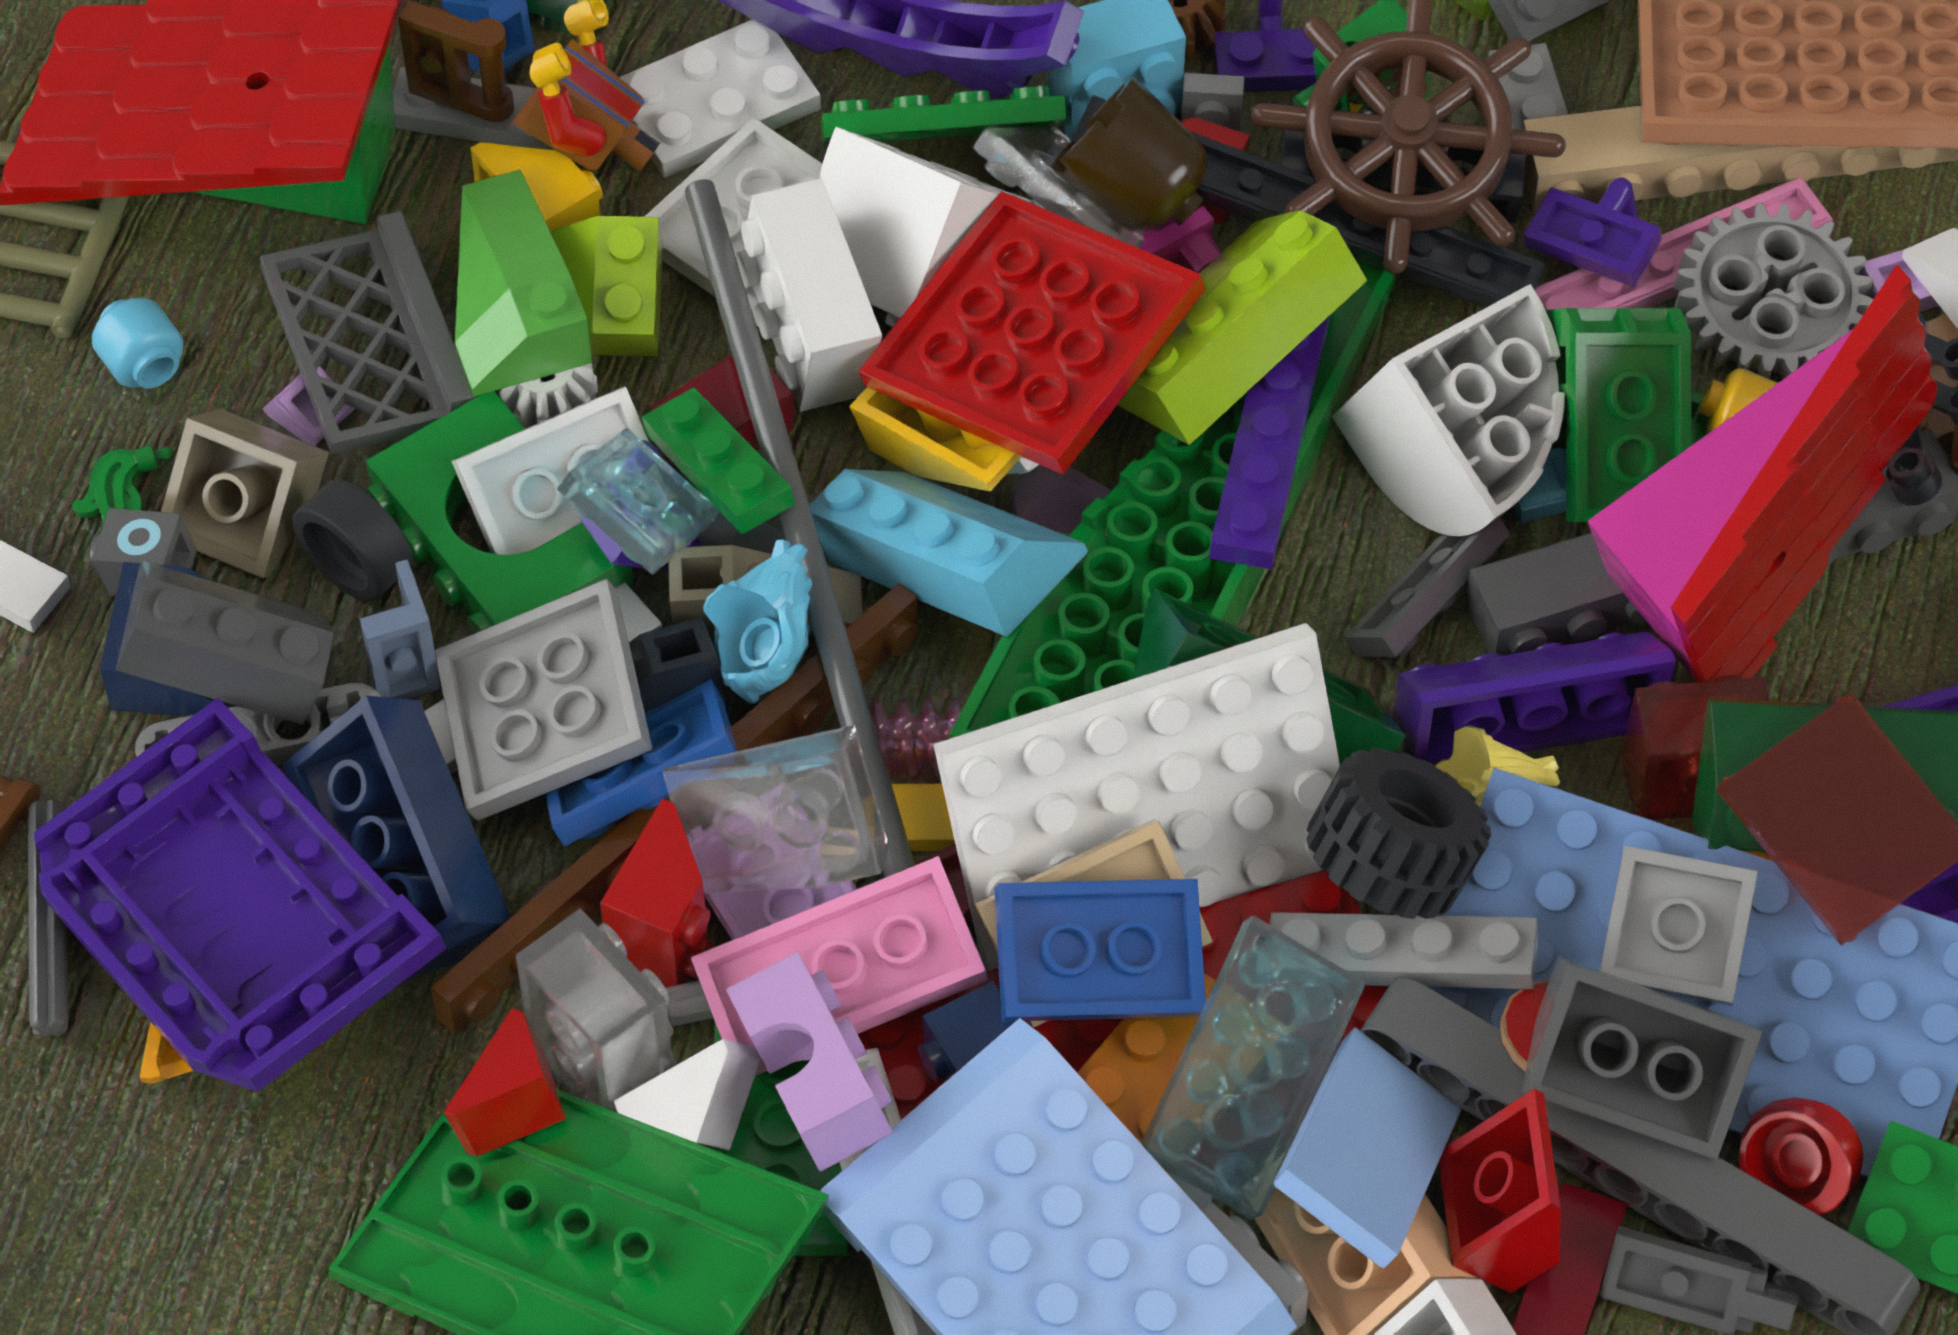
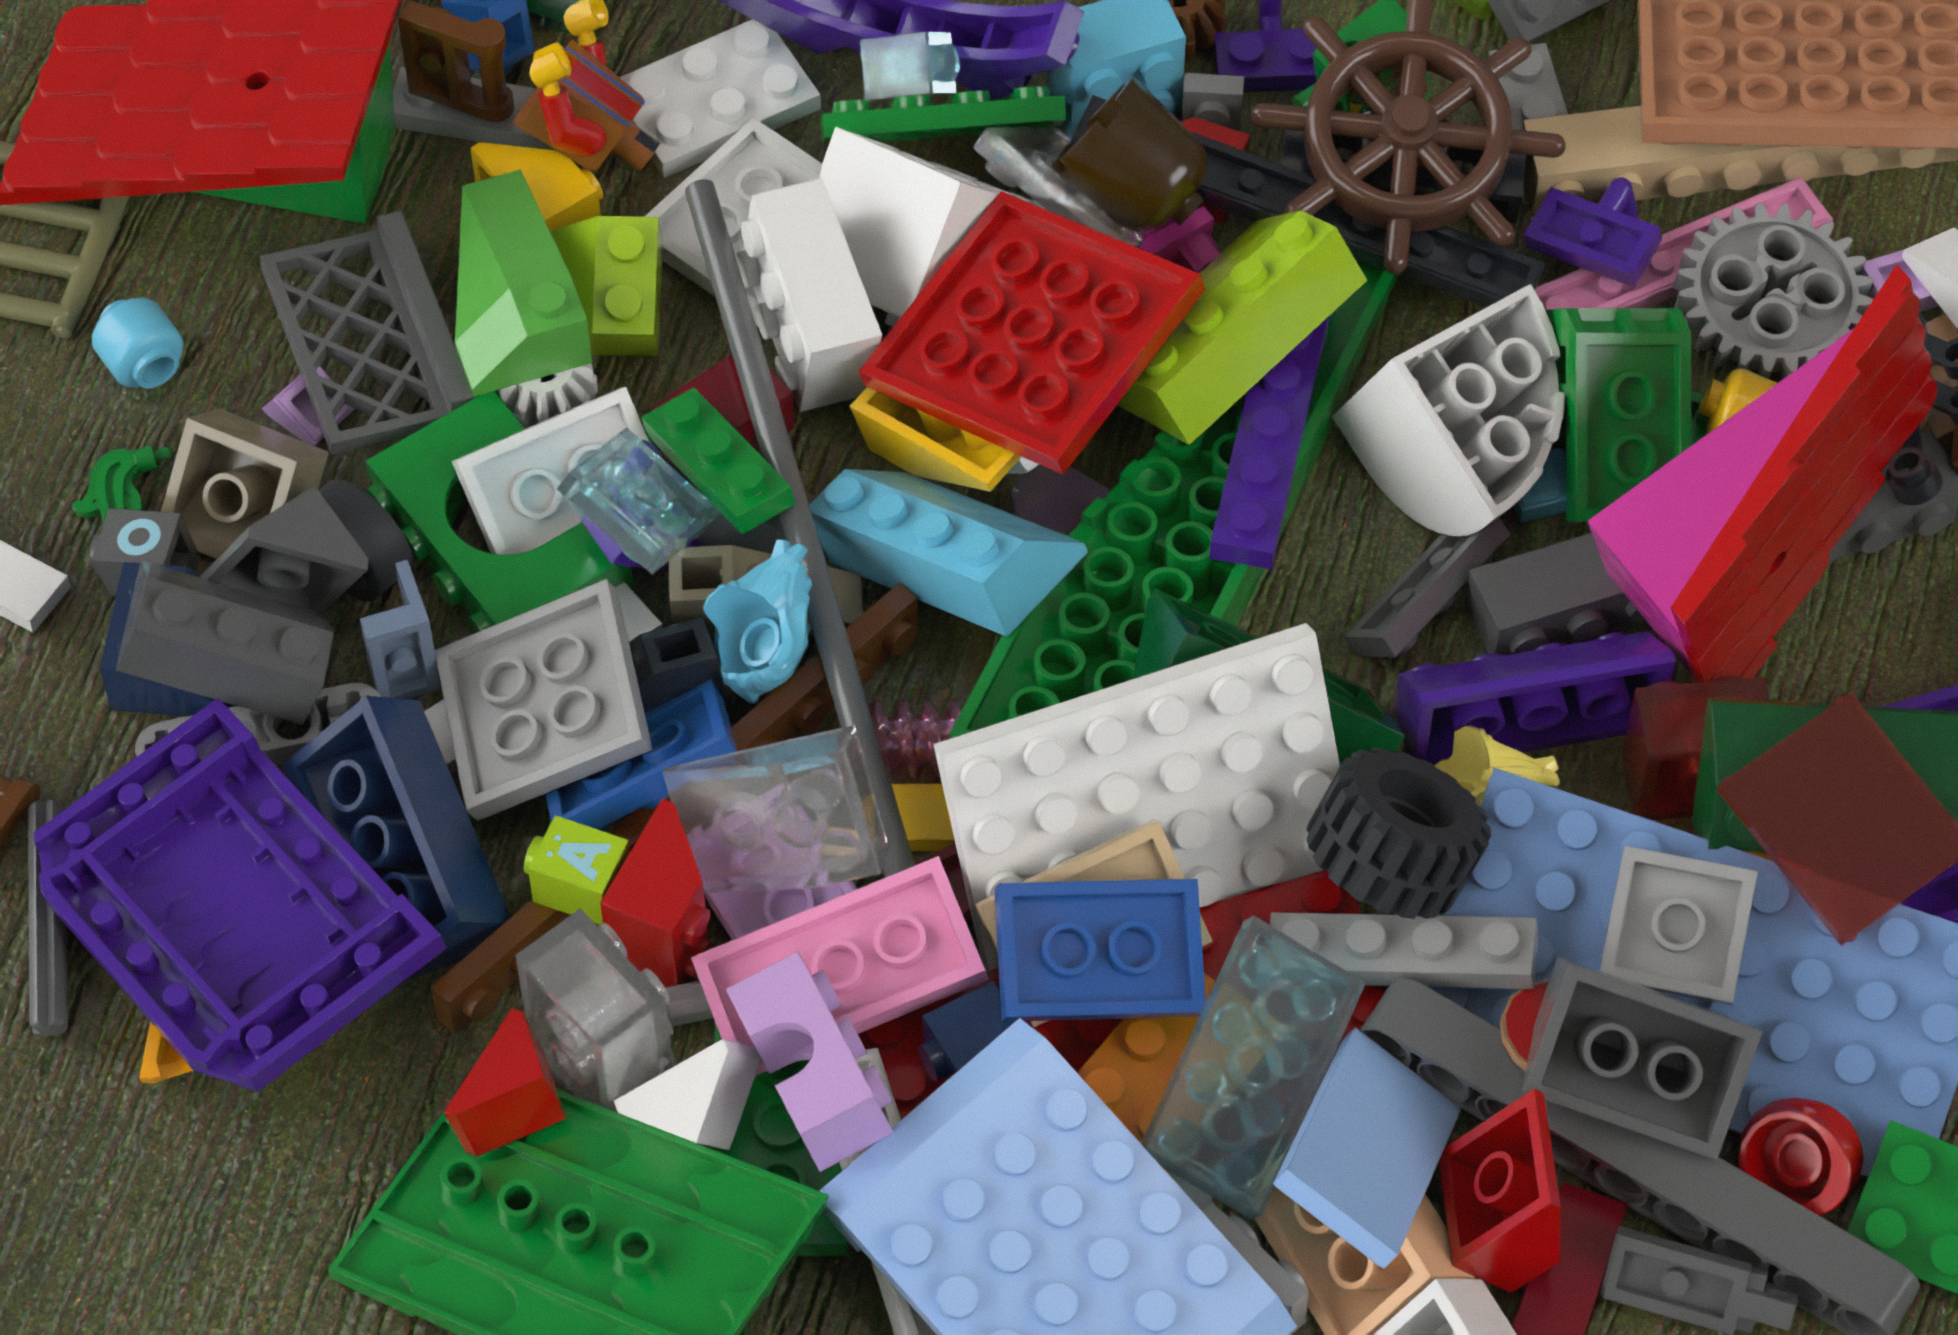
none -> dark grey slope [200,486,369,614]
none -> lime brick [523,815,630,926]
none -> clear light blue brick [860,32,959,100]

